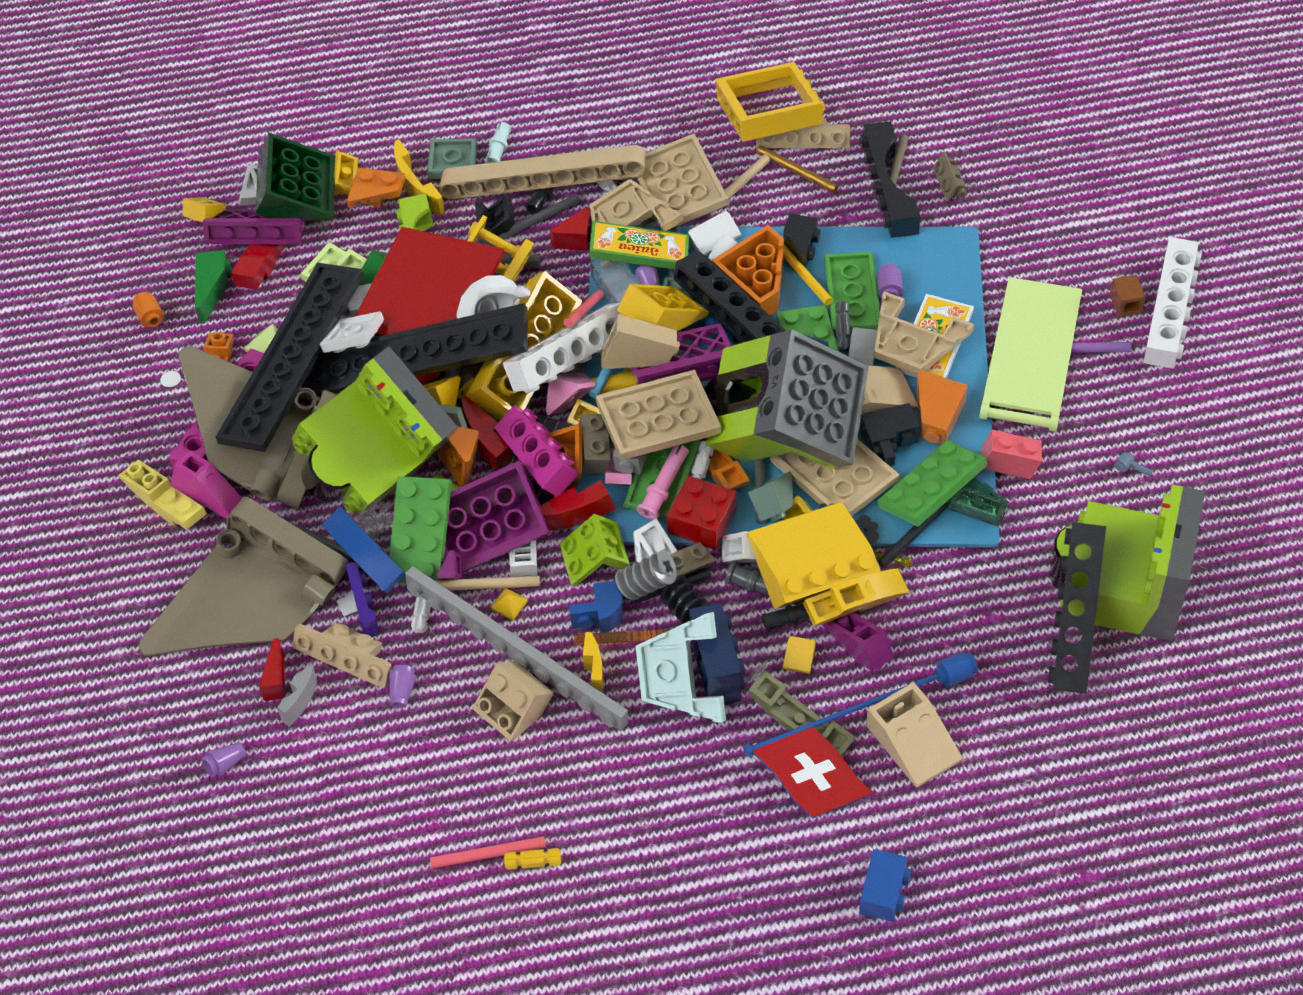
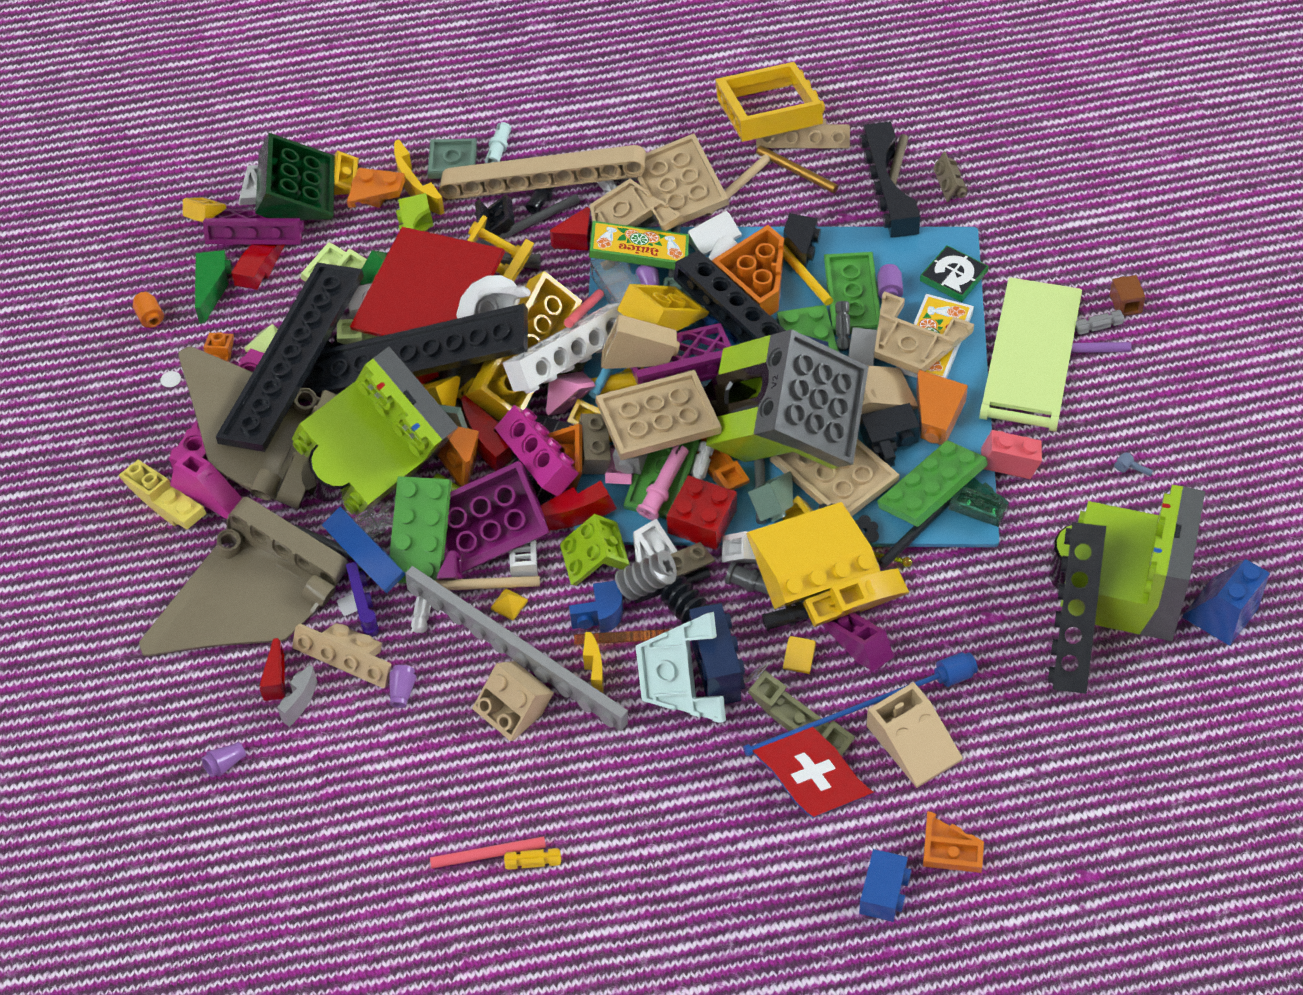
white plate [320,311,384,353] -> none
white brick [1143,237,1202,369] -> none
none -> tile [920,245,989,302]
none -> orange wing [923,811,984,873]
none -> light grey axle [1075,310,1124,335]
none -> blue slope [1182,559,1270,646]

